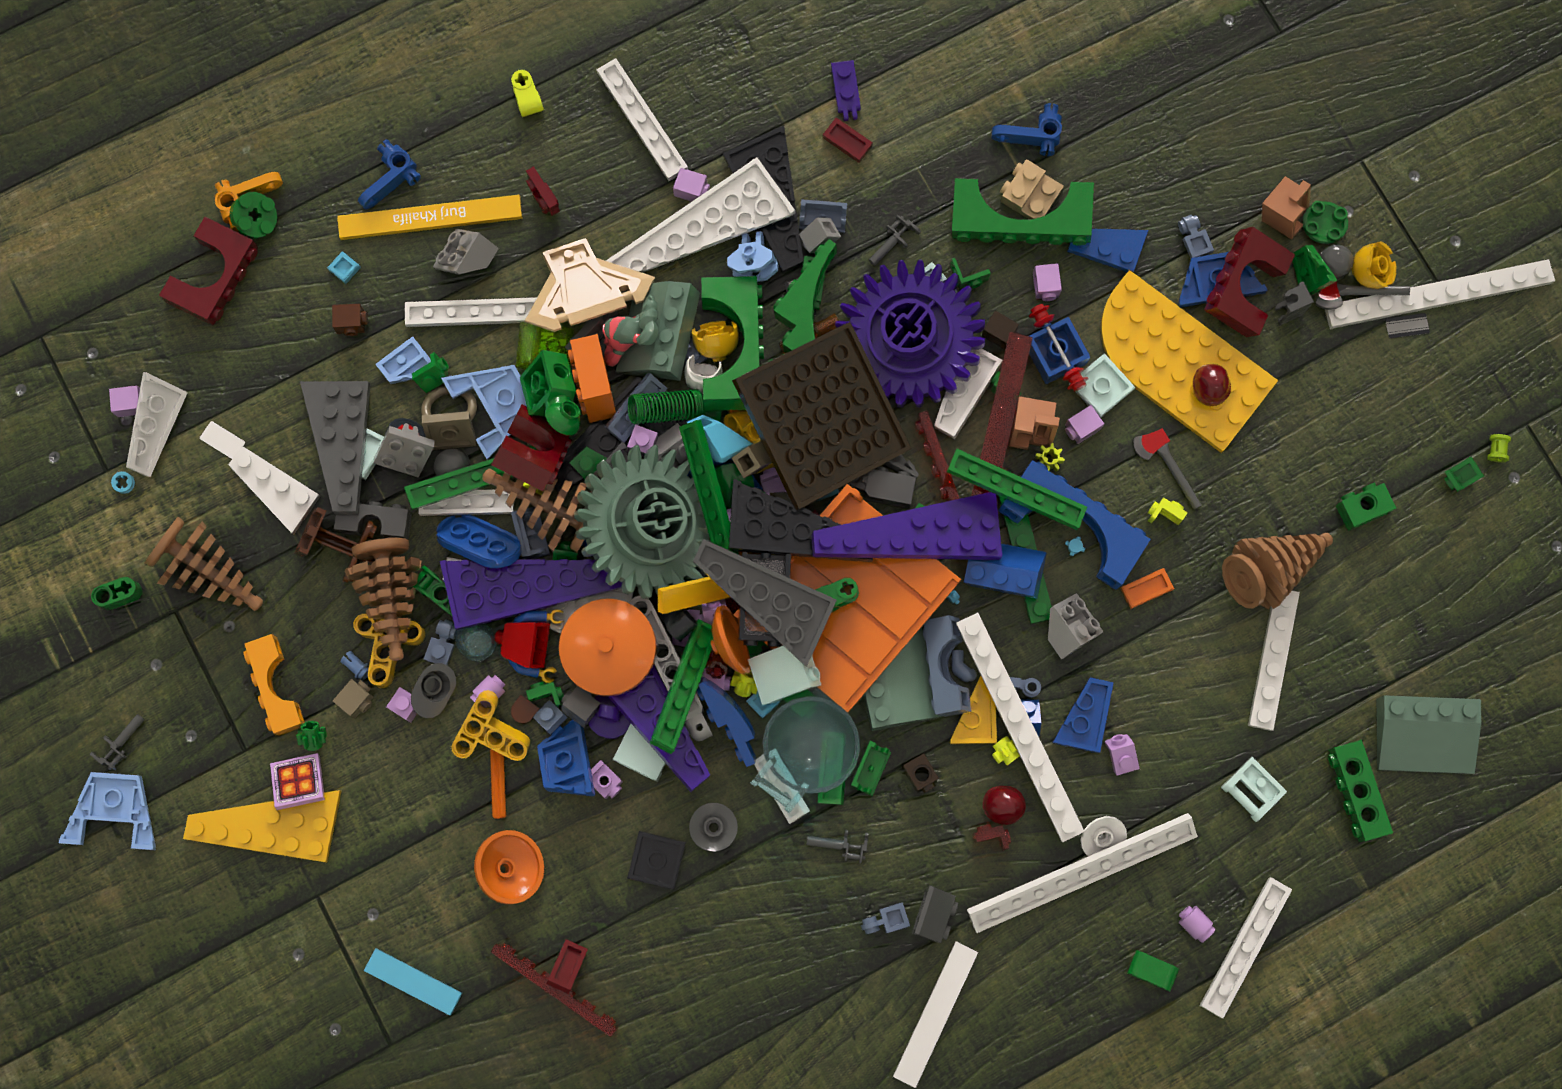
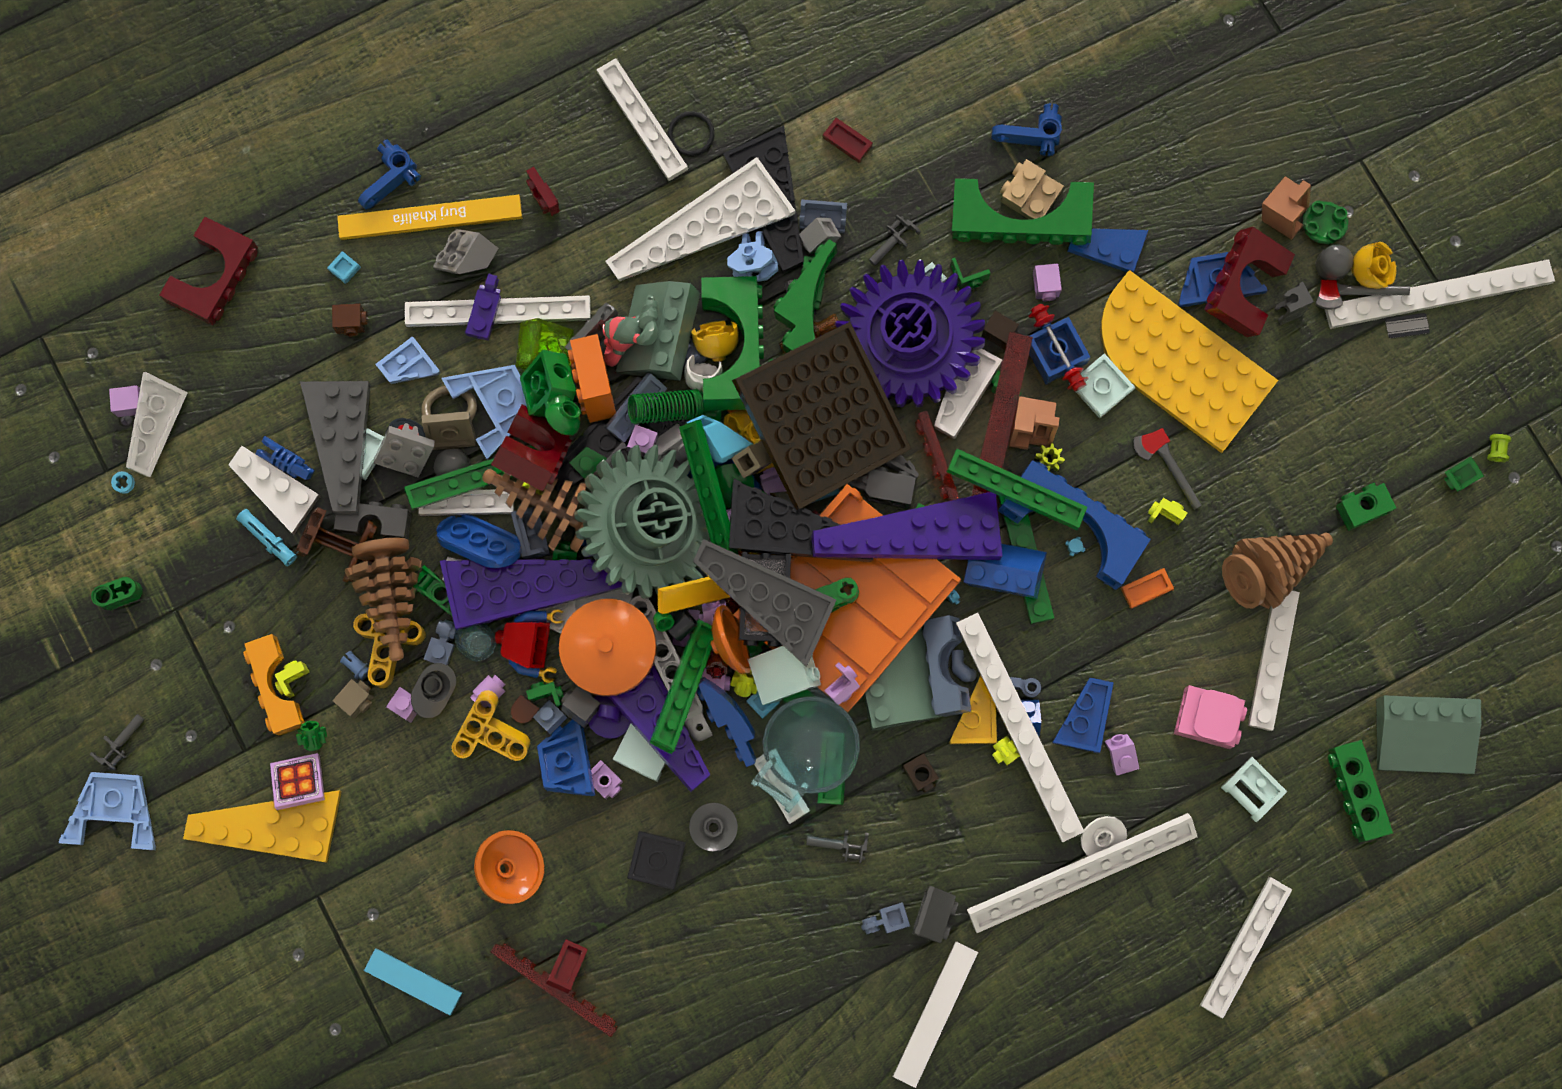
medium nougat plant [145,517,263,611] -> none
white sticker [200,421,245,459] -> none
light orange piece [214,172,283,232] -> none
green plate [230,192,277,239] -> none
green bracket [412,352,449,393] -> none
orange axle [490,749,506,819] -> none
neon yellow piece [511,70,544,117] -> none
plate [525,238,655,332] -> none
lavender brick [673,167,710,202] -> none
dark purple hinge [831,60,861,121] -> none
green hinge [850,741,891,796] -> none
clear red bracket [972,824,1011,851] -> none
dark red hat [983,785,1026,825] -> none
light grey slope [1048,593,1103,659] -> none
lavender brick [1065,405,1104,444] -> none
green beam [1127,950,1179,992] -> none
sand blue plate [1178,215,1214,259] -> none
lavender brick [1179,906,1216,943] -> none
dark red hat [1193,364,1231,406] -> none
green wing [1293,245,1337,296] -> none
none -> medium azure pin [236,509,297,566]
none -> blue hinge [255,436,314,480]
none -> neon yellow bracket [275,661,310,698]
none -> dark purple hinge [465,274,501,341]
none -> green hinge [653,612,674,632]
none -> black piece [668,111,715,156]
none -> lavender bracket [824,662,860,705]
none -> bright pink brick [1174,685,1247,749]

